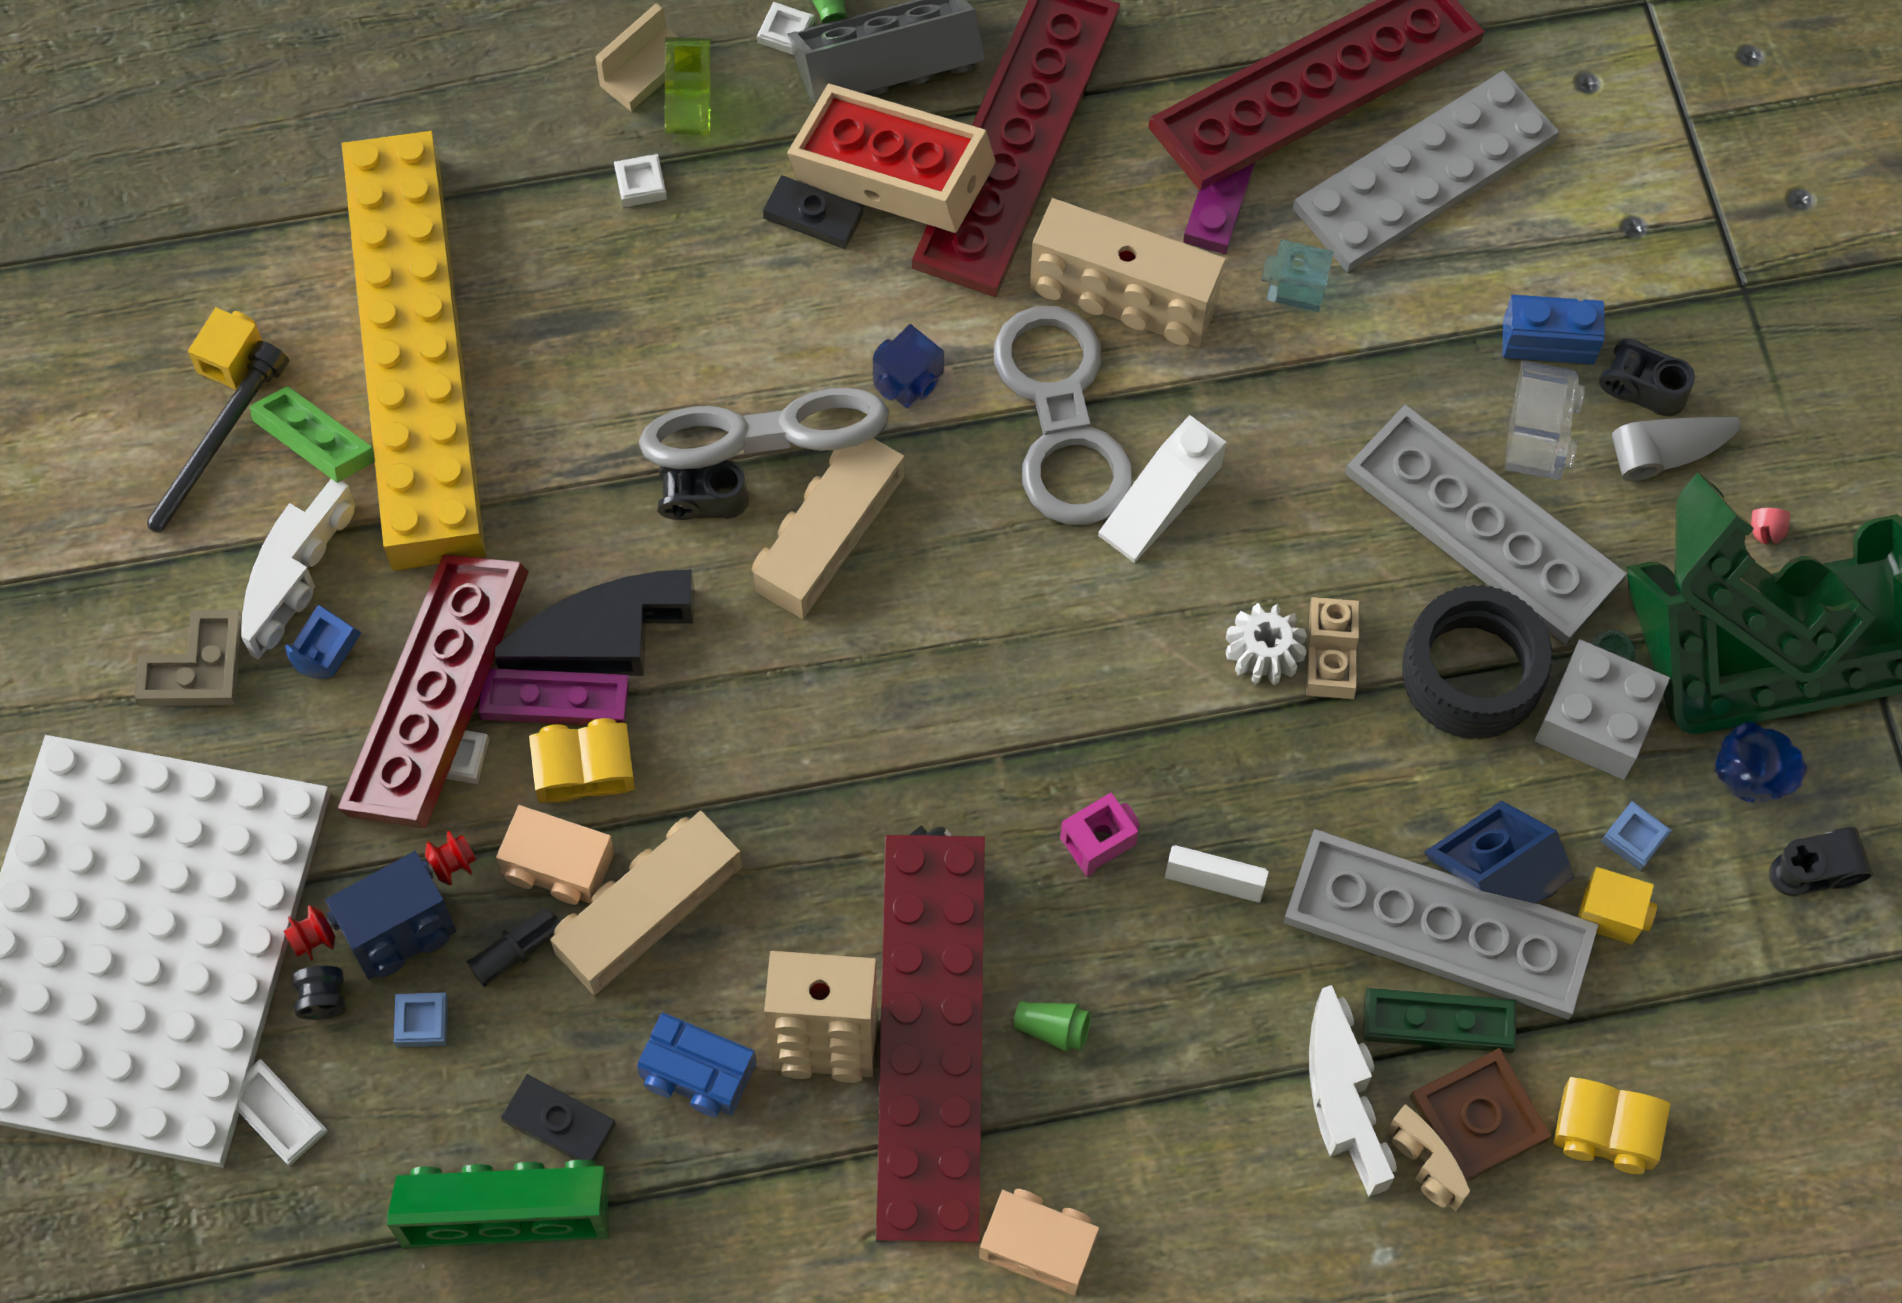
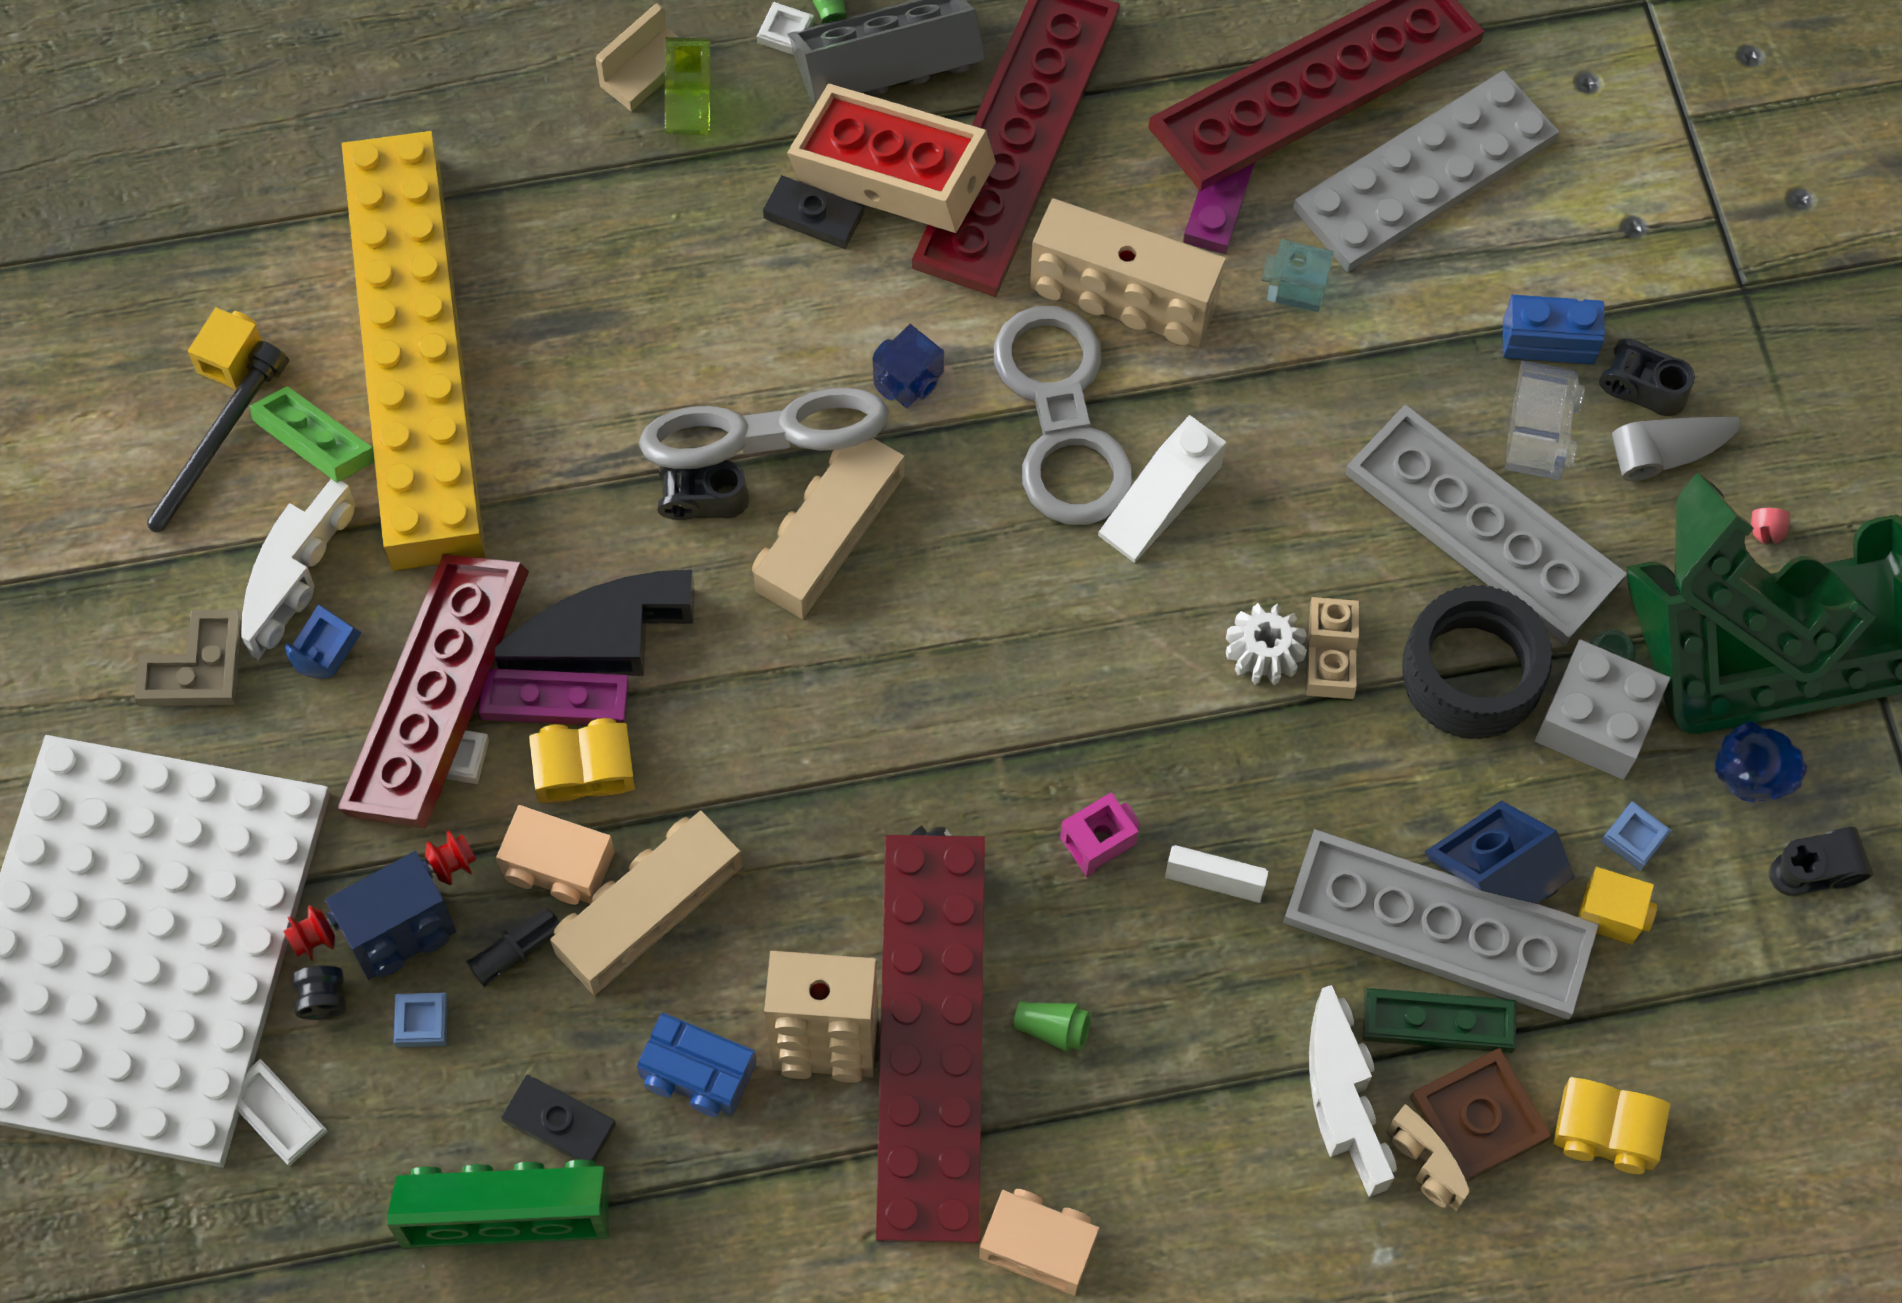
white tile [614,154,667,208] -> none

